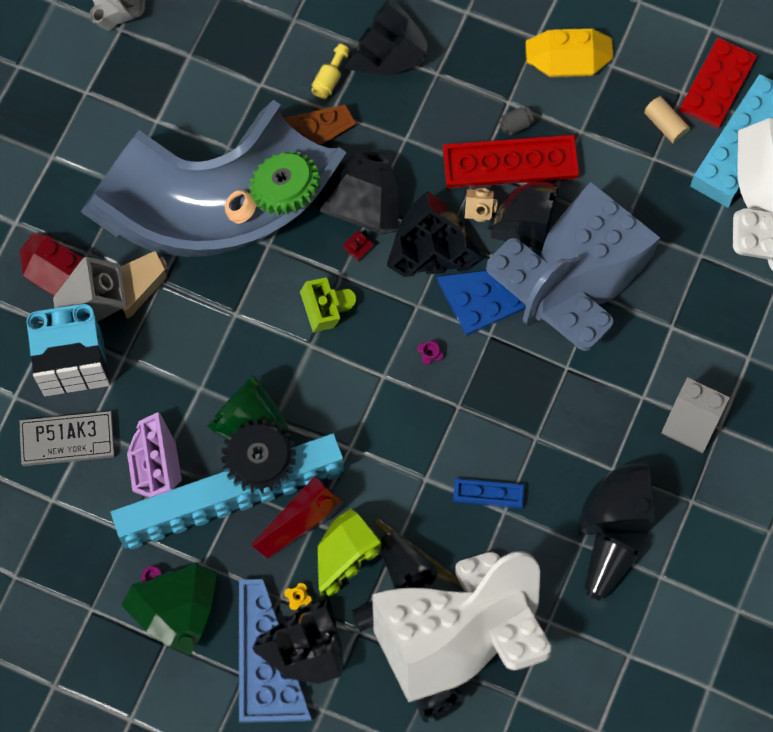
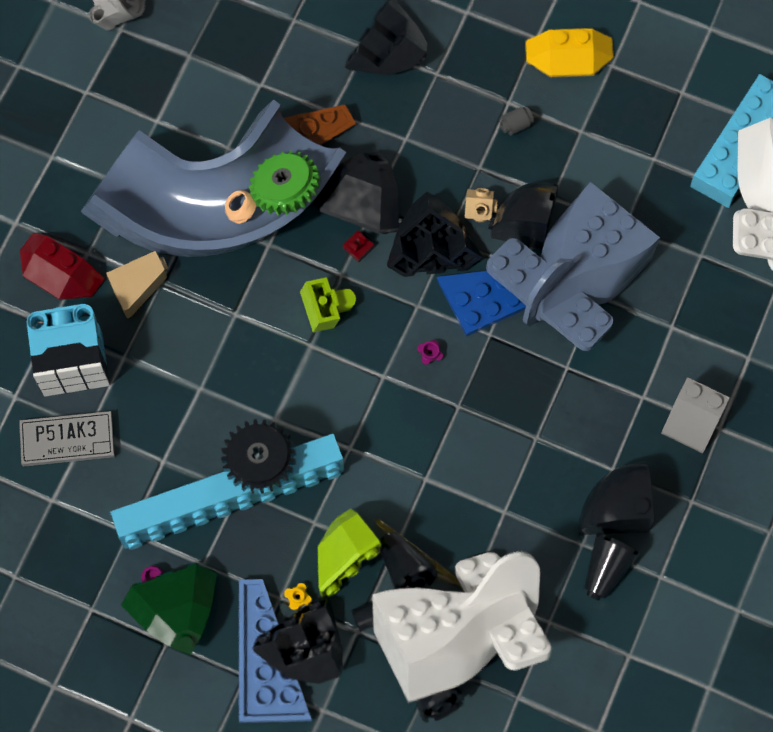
light grey slope [53,257,127,322] -> none
lavender wedge [127,412,182,498] -> none
dark green cone [207,375,288,455] -> none
dark red wedge [251,476,346,559] -> none
light yellow piece [312,44,350,99] -> none
red plate [443,135,579,188] -> none
blue tile [453,478,524,509] -> none
tan brick [644,96,690,143] -> none
red plate [680,38,757,129] -> none

